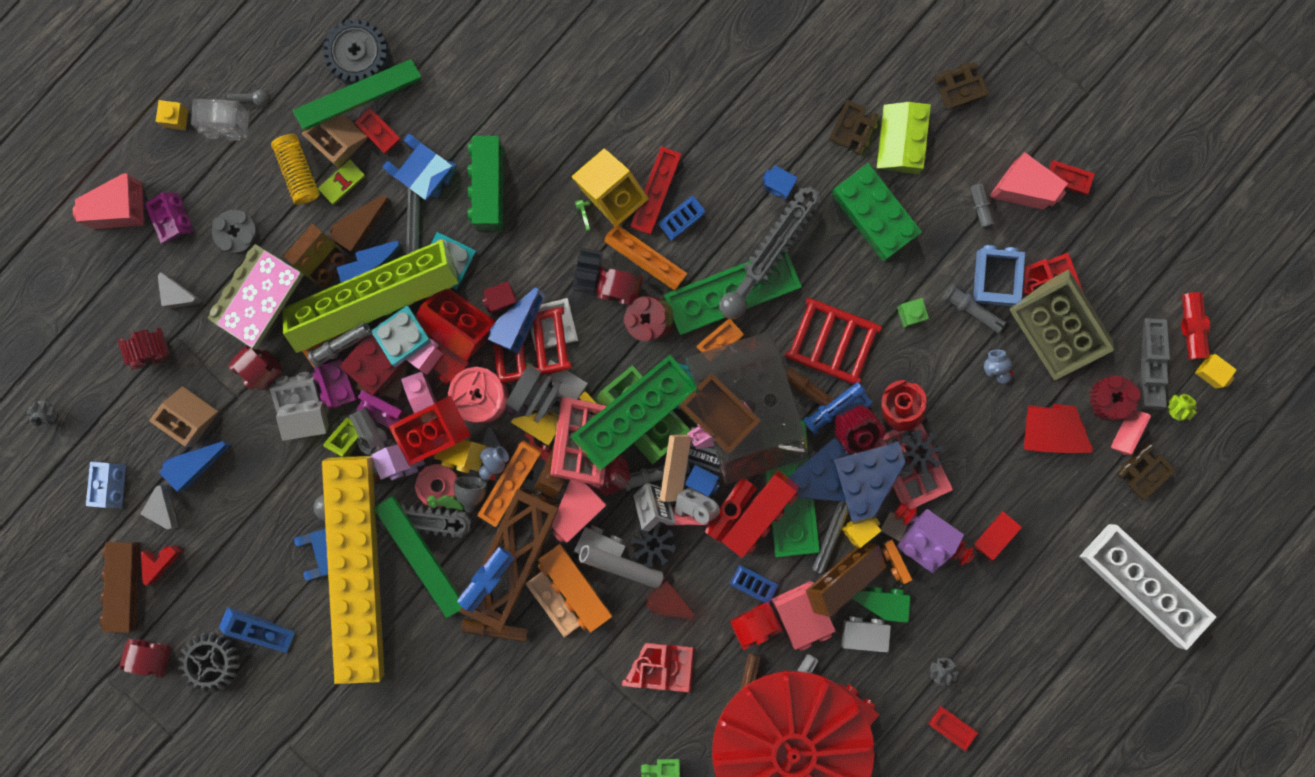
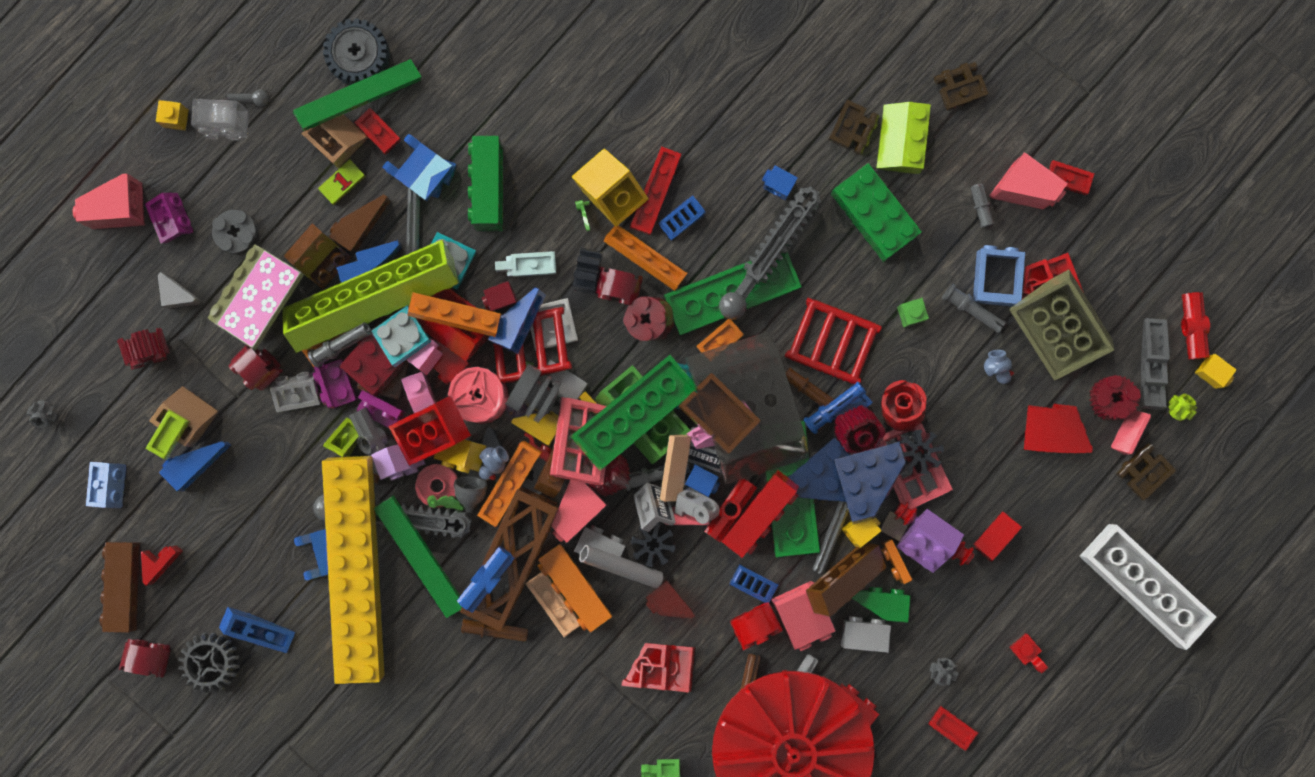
light grey slope [141,485,179,529] -> none
yellow piece [271,134,320,205] -> none
light grey brick [276,400,329,441] -> none
none -> lime tile [145,410,190,460]
none -> orange plate [407,292,501,337]
none -> light aqua hinge [495,251,556,277]
none -> red plate [1009,633,1048,674]

